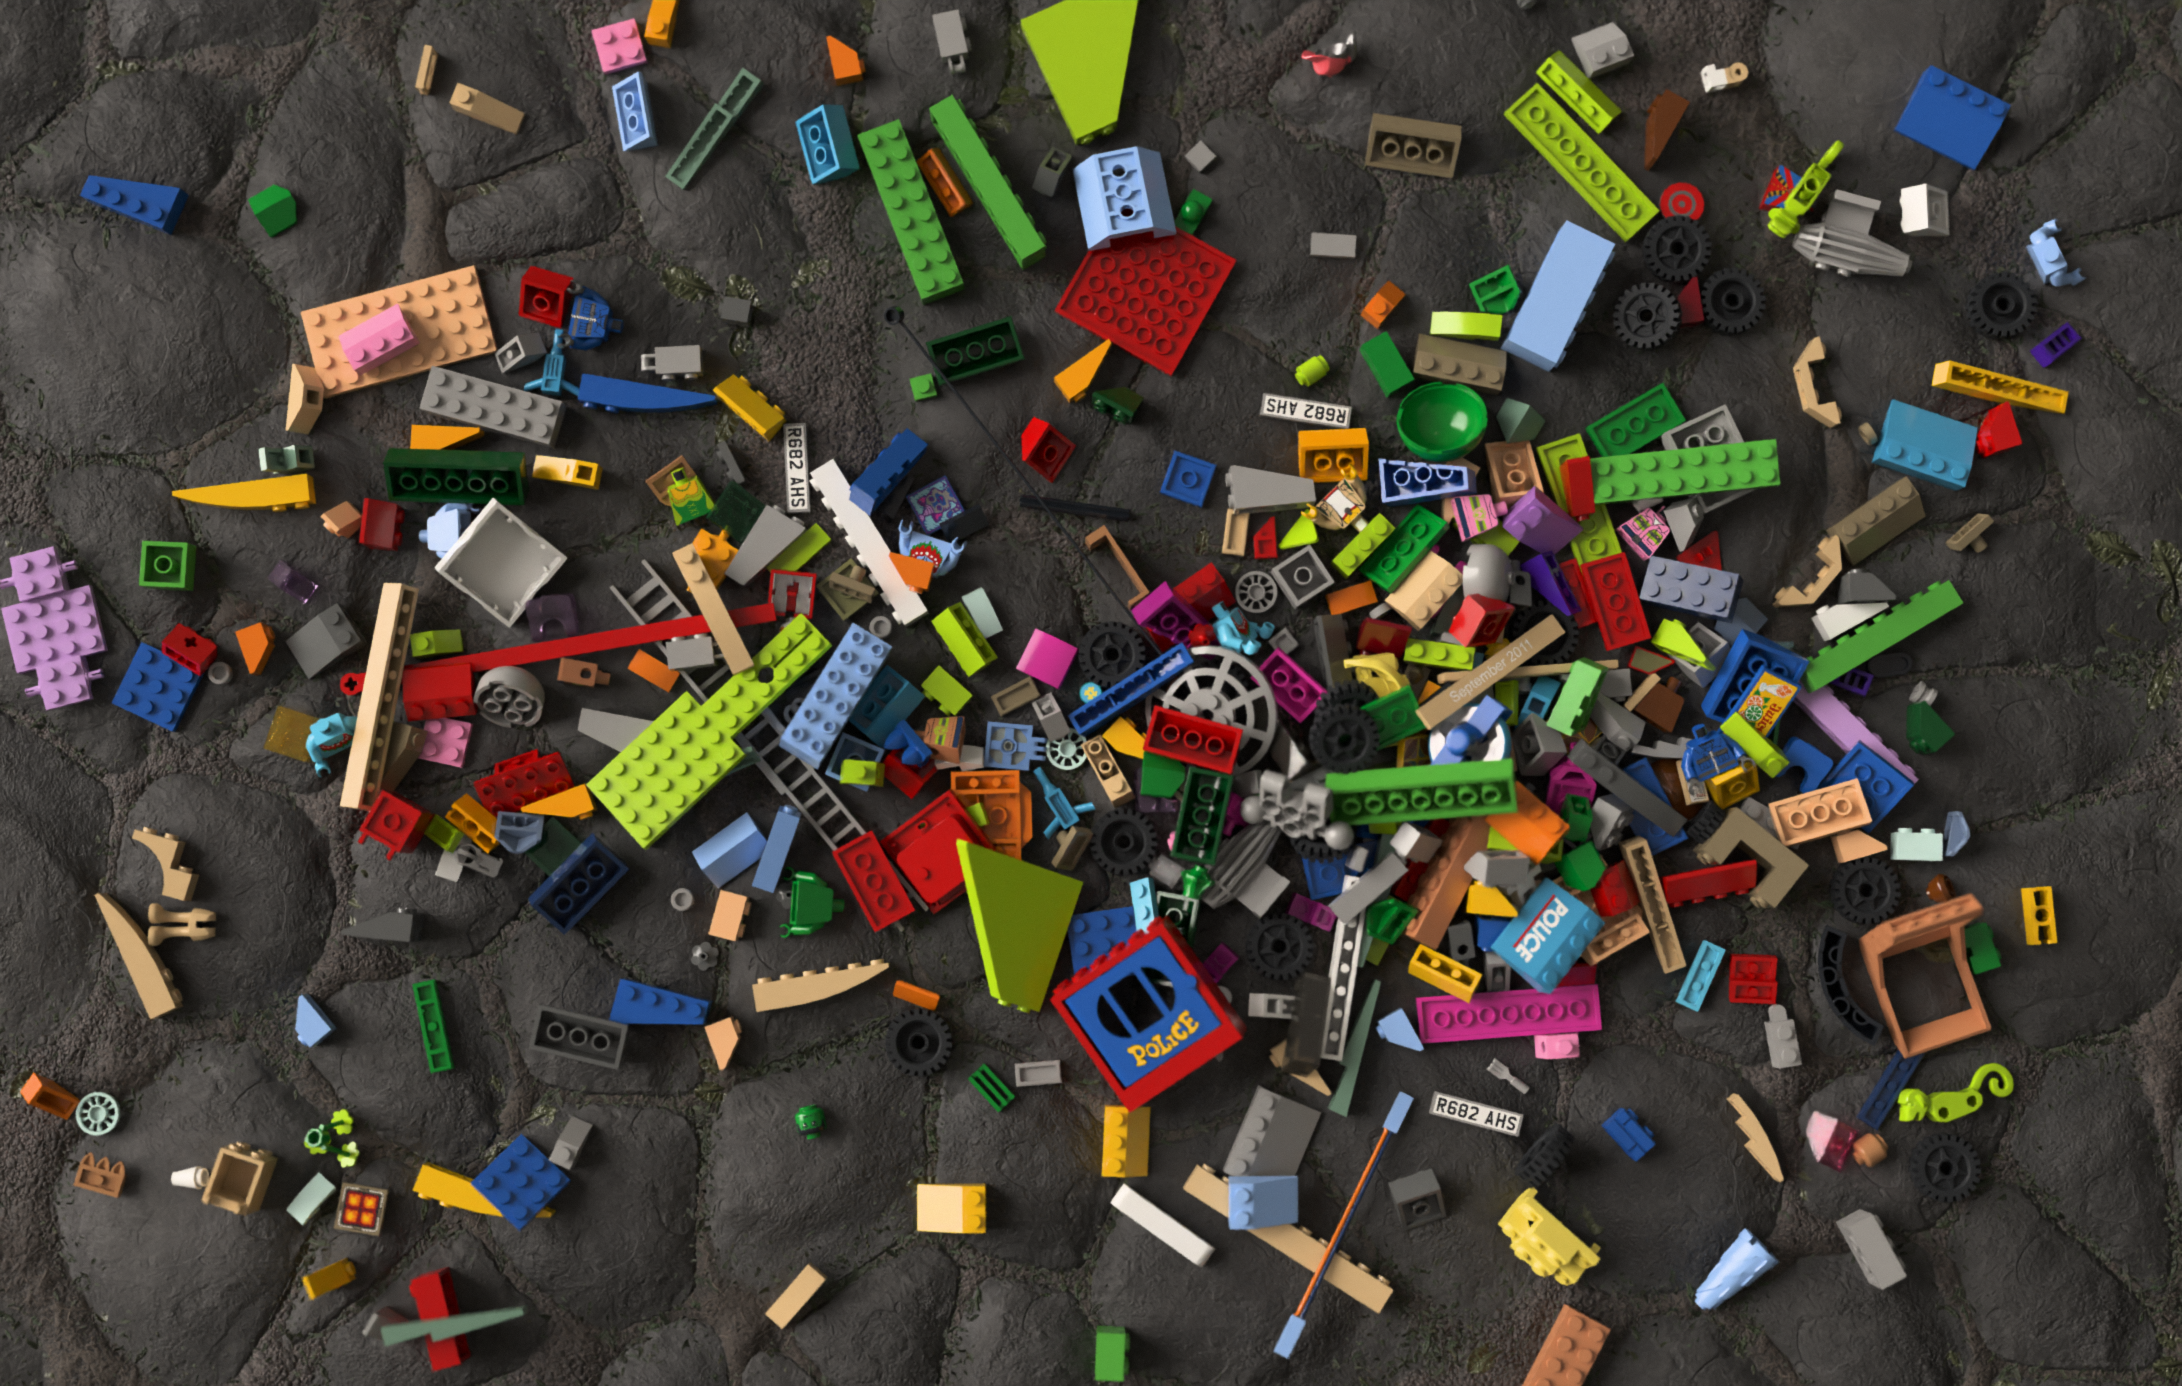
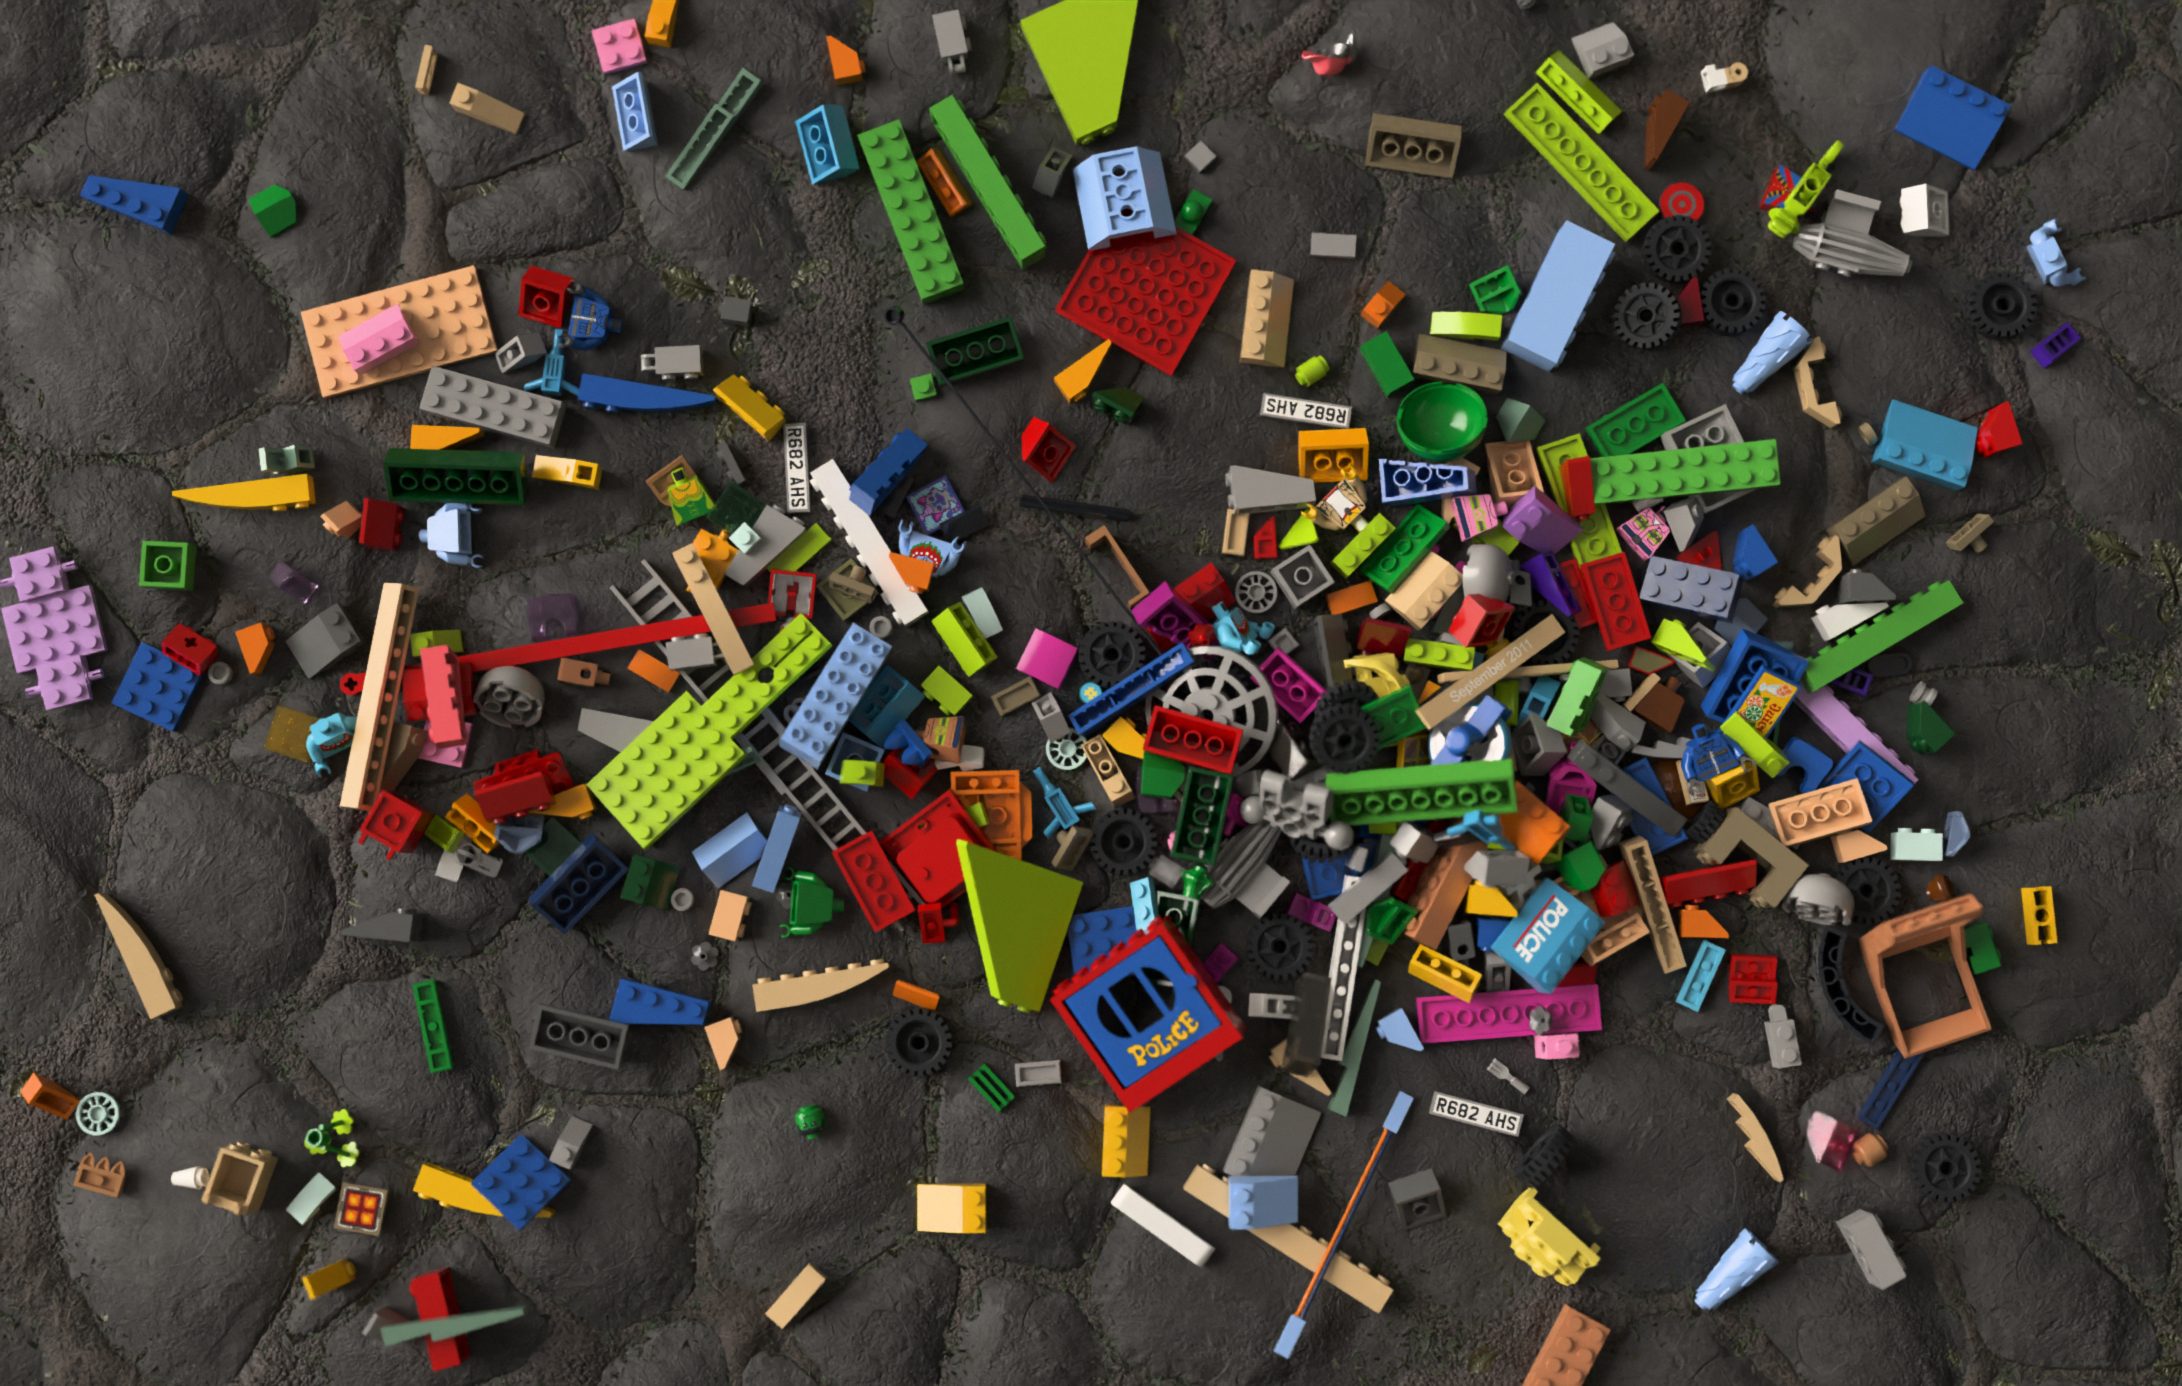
tan arch [132,827,199,901] -> none
tan piece [148,903,216,946] -> none
tan slope [286,364,324,434] -> none
light blue slope [295,994,337,1047] -> none
white tile [435,498,567,628] -> none
medium blue piece [984,722,1047,771] -> none
bright green brick [1095,1326,1130,1381] -> none
blue tile [1160,451,1217,508] -> none
blue brick [1601,1108,1655,1162] -> none
lime animal [1898,1063,2014,1123] -> none
yellow slope [1932,360,2068,414] -> none
none -> coral wedge [420,645,467,749]
none -> red slope [474,771,556,825]
none -> dark green slope [620,854,681,911]
none -> light aqua plate [729,522,761,555]
none -> red plate [918,902,959,944]
none -> tan slope [1240,269,1294,368]
none -> black tile [1433,831,1482,849]
none -> dark azure piece [1447,810,1516,850]
none -> dark grey plant [1529,1006,1552,1035]
none -> orange slope [1678,905,1729,938]
none -> light blue cone [1732,311,1813,394]
none -> blue slope [1732,524,1778,582]
none -> light grey cylinder [1782,873,1854,926]

